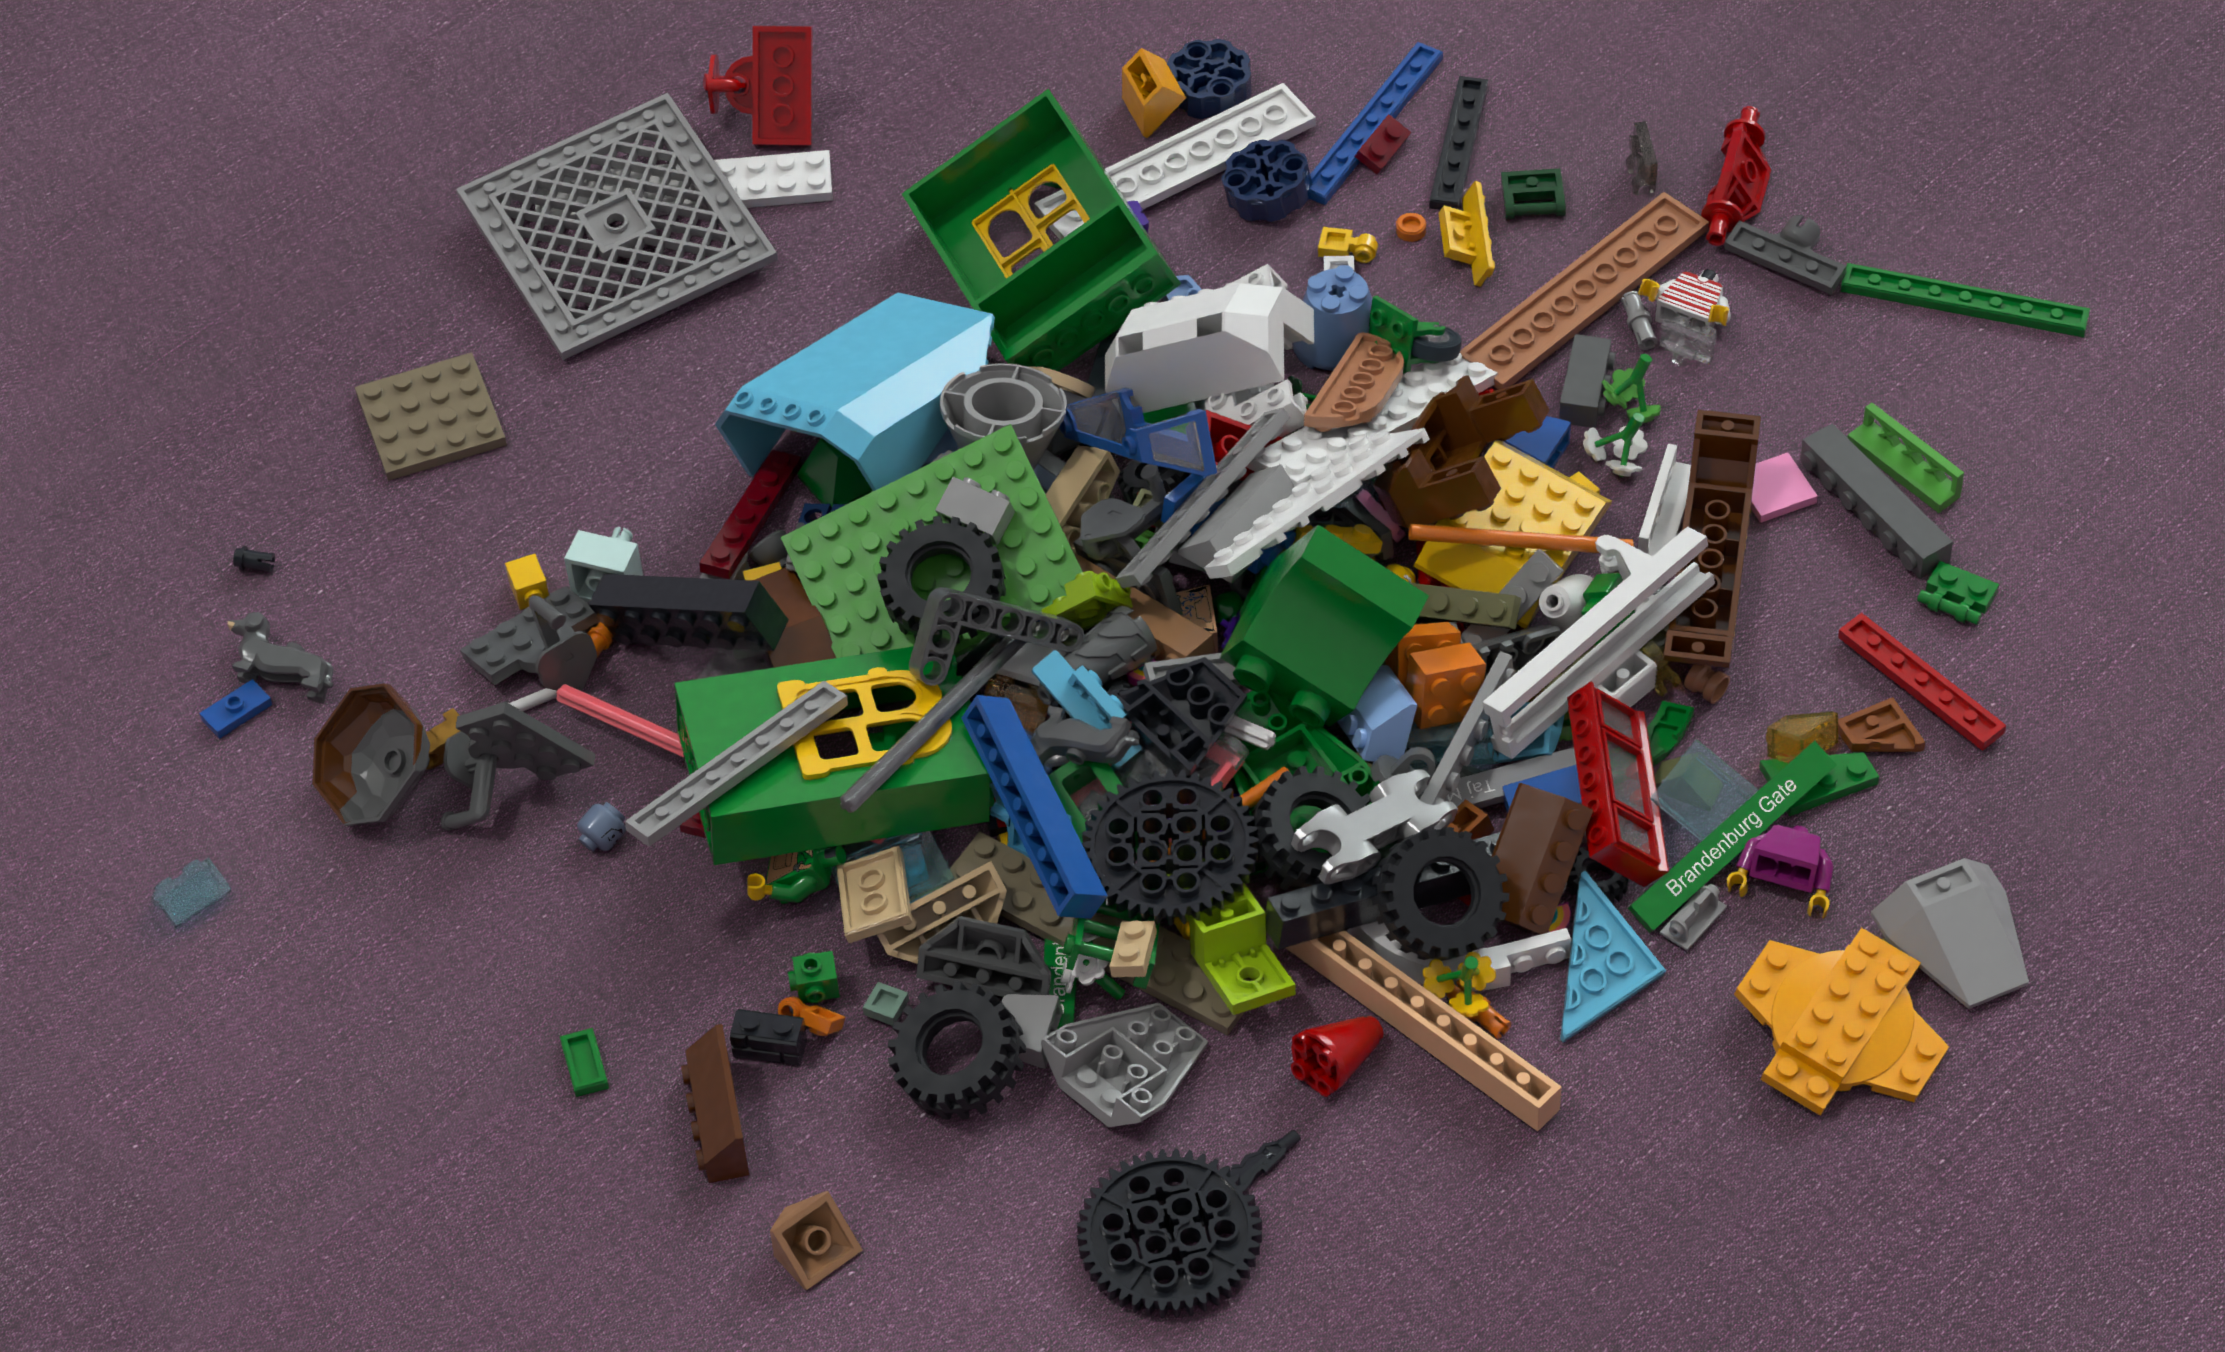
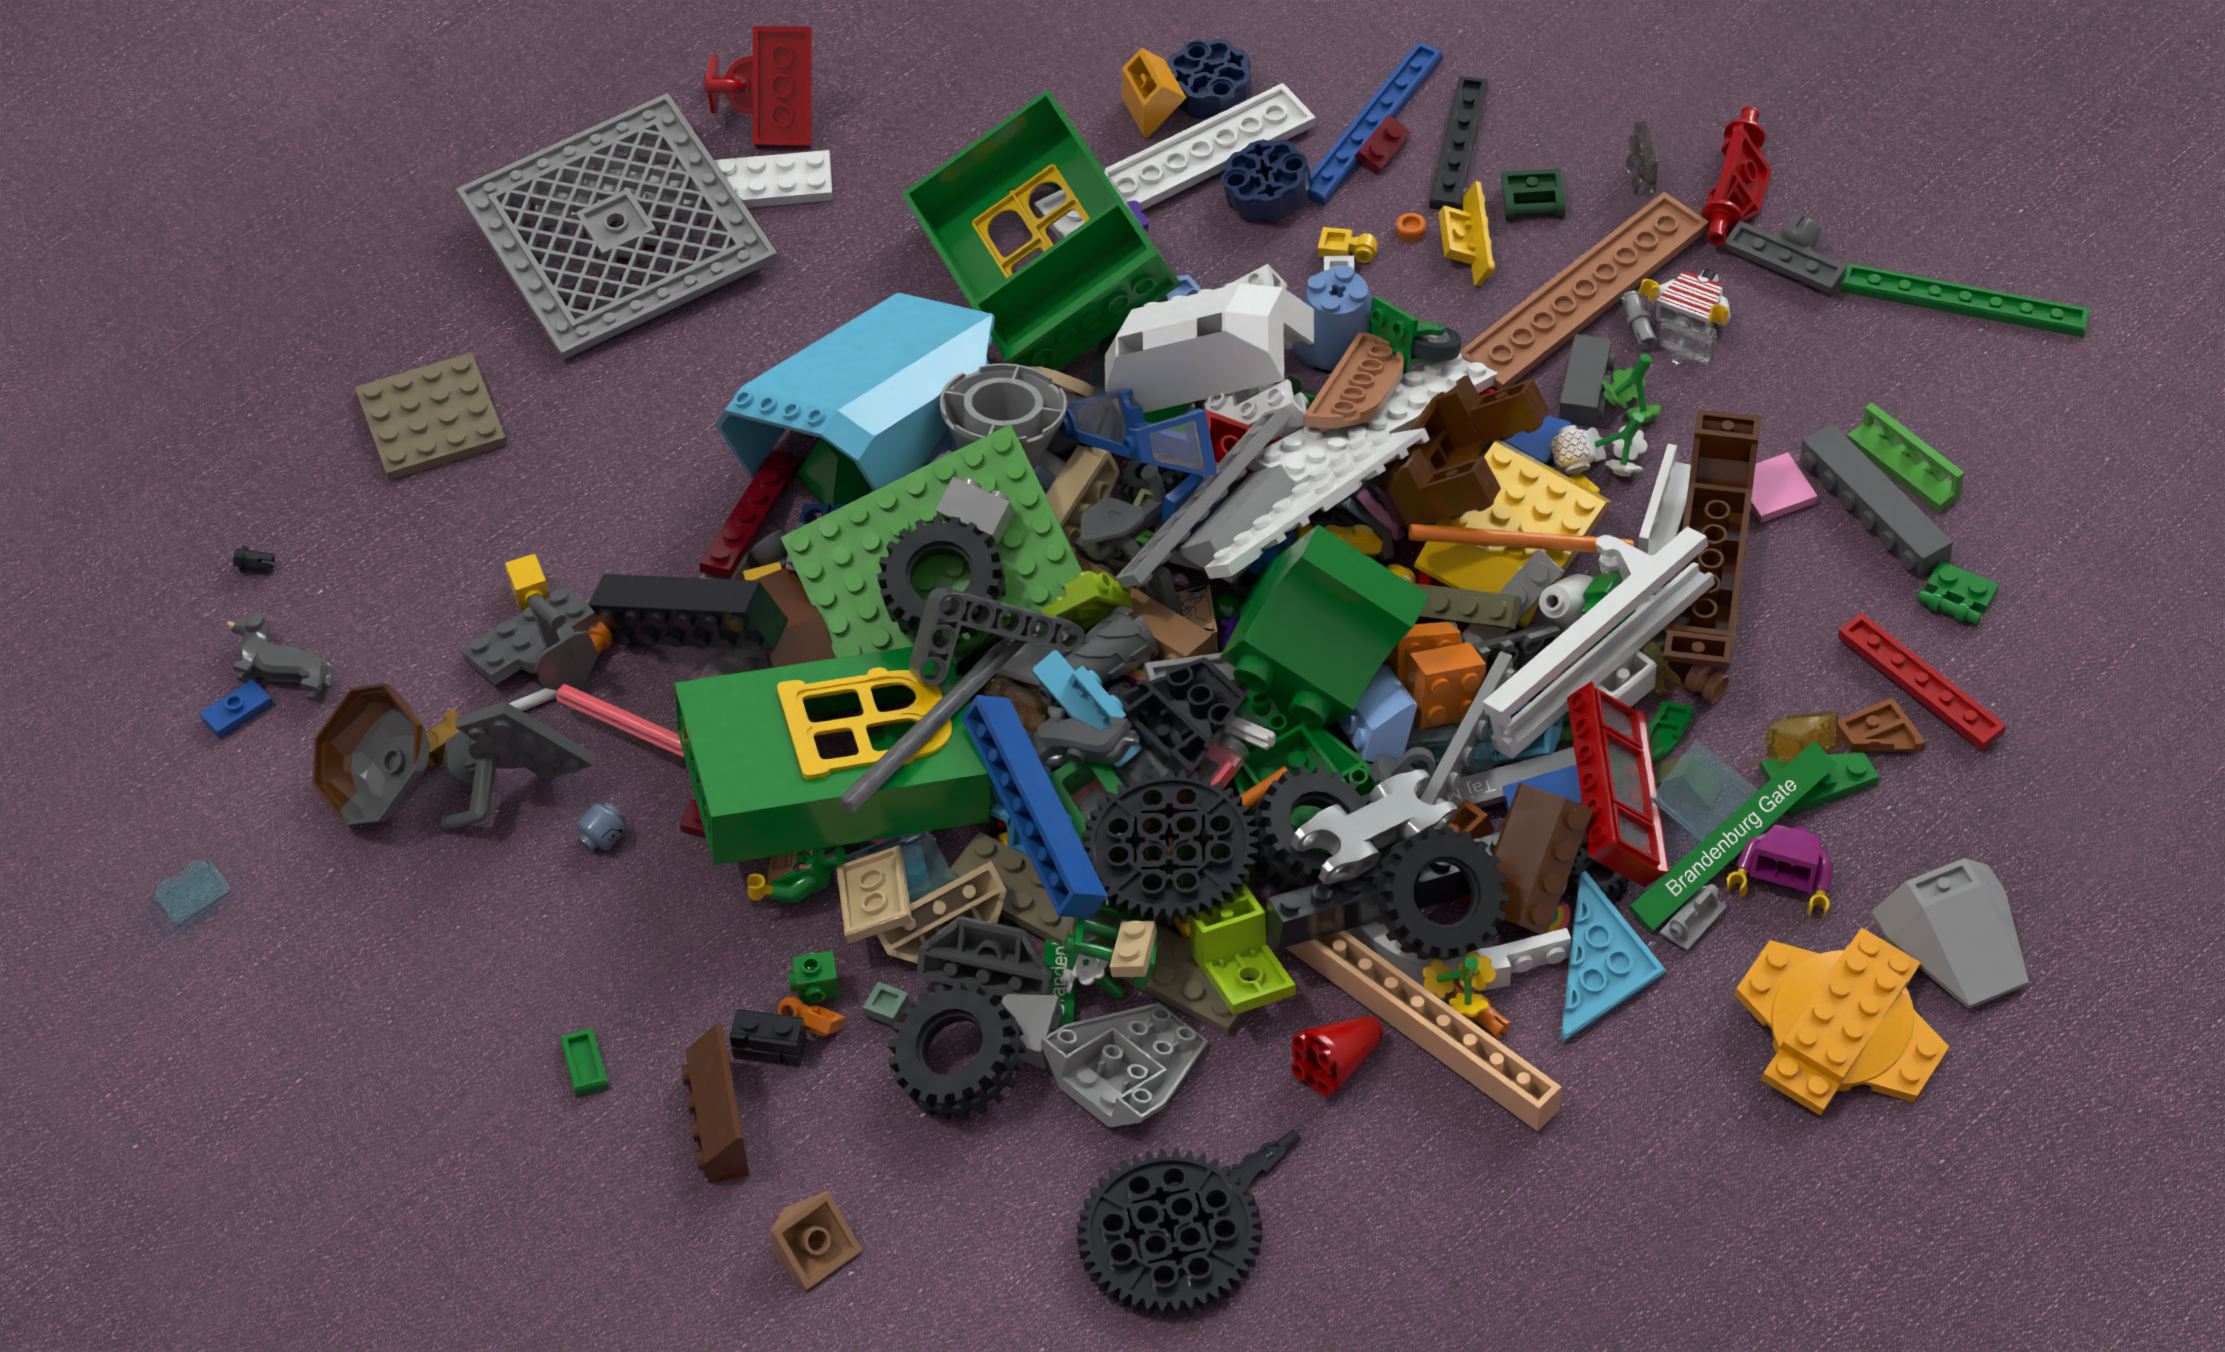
light aqua brick [564,527,643,602] -> none
light grey plate [625,681,848,847] -> none
none -> white head [1550,425,1595,474]

